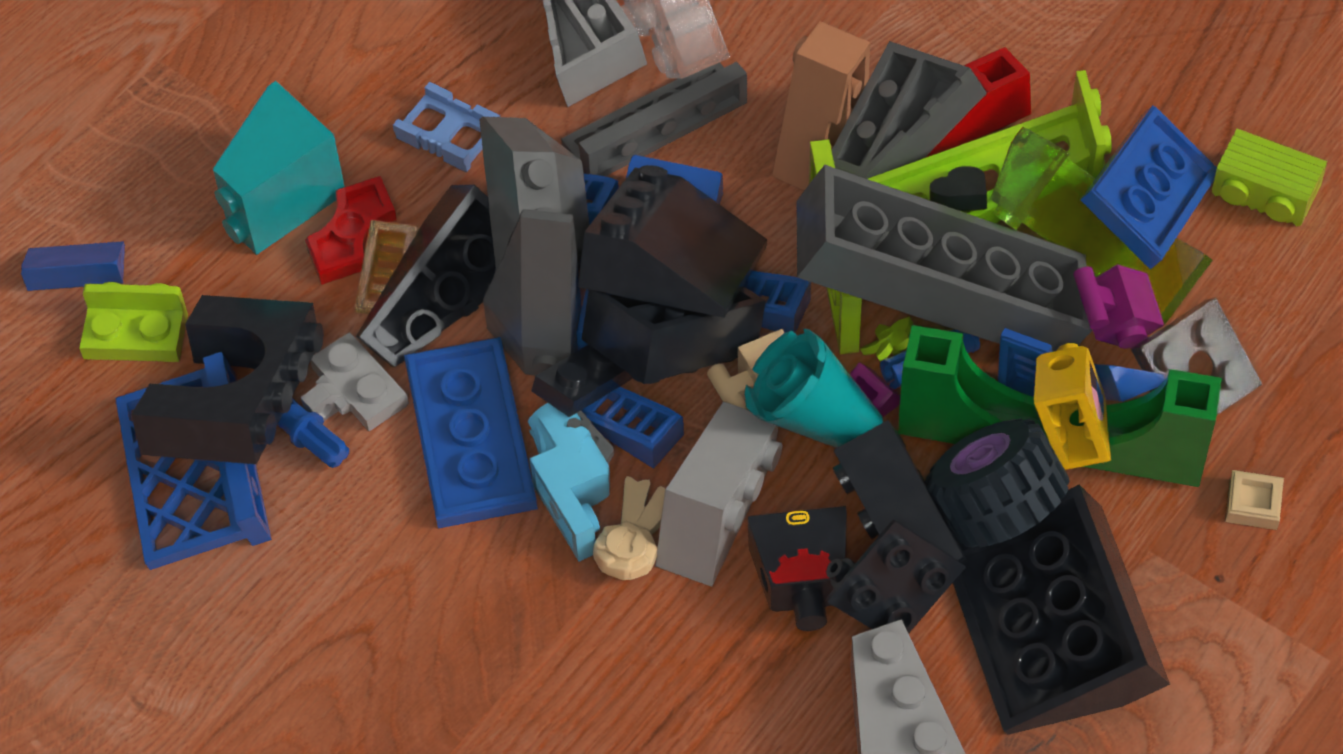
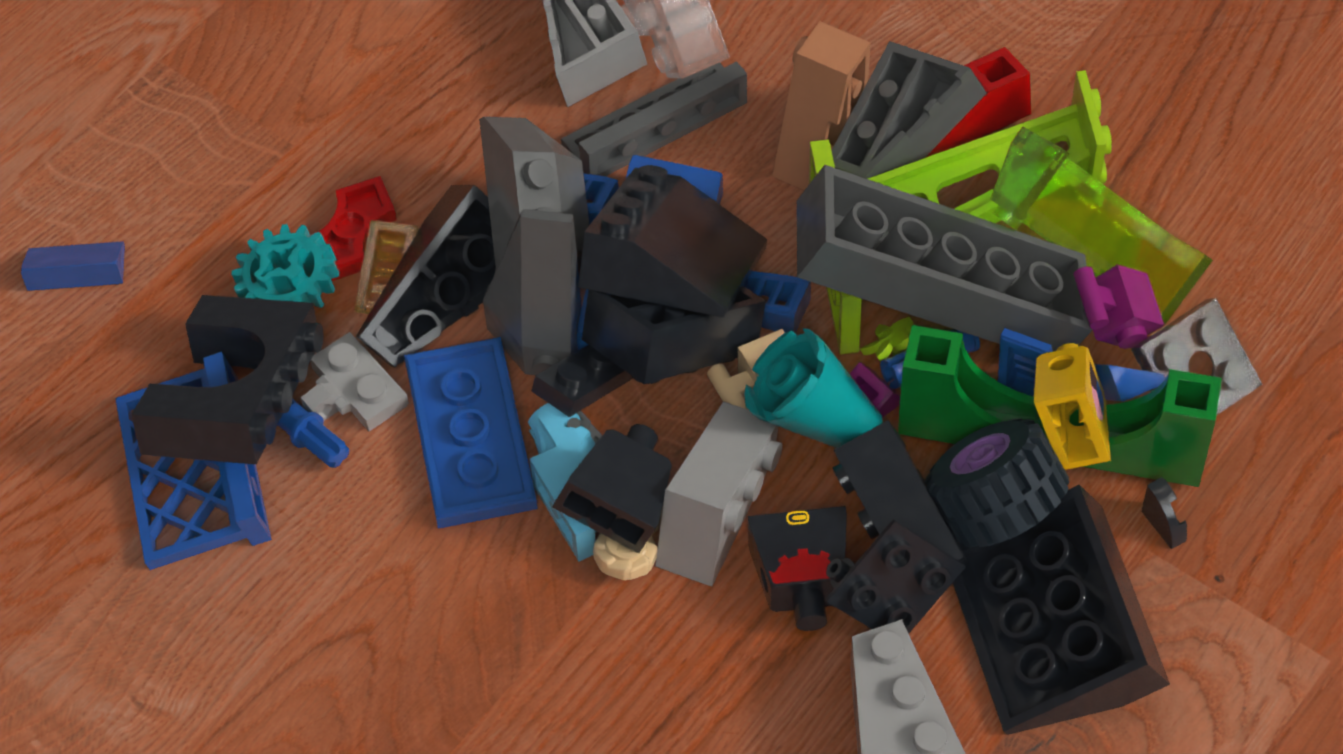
lime bracket [79,282,188,362] -> none
teal slope [213,81,345,255] -> none
medium blue piece [393,82,500,172] -> none
blue slope [581,387,684,469] -> none
black tile [930,166,987,211] -> none
blue tile [1080,105,1217,269] -> none
lime brick [1212,128,1328,227] -> none
tan tile [1225,470,1284,530] -> none
none -> teal gear [231,224,339,308]
none -> black torso [552,424,672,554]
none -> black tile [1141,477,1187,549]

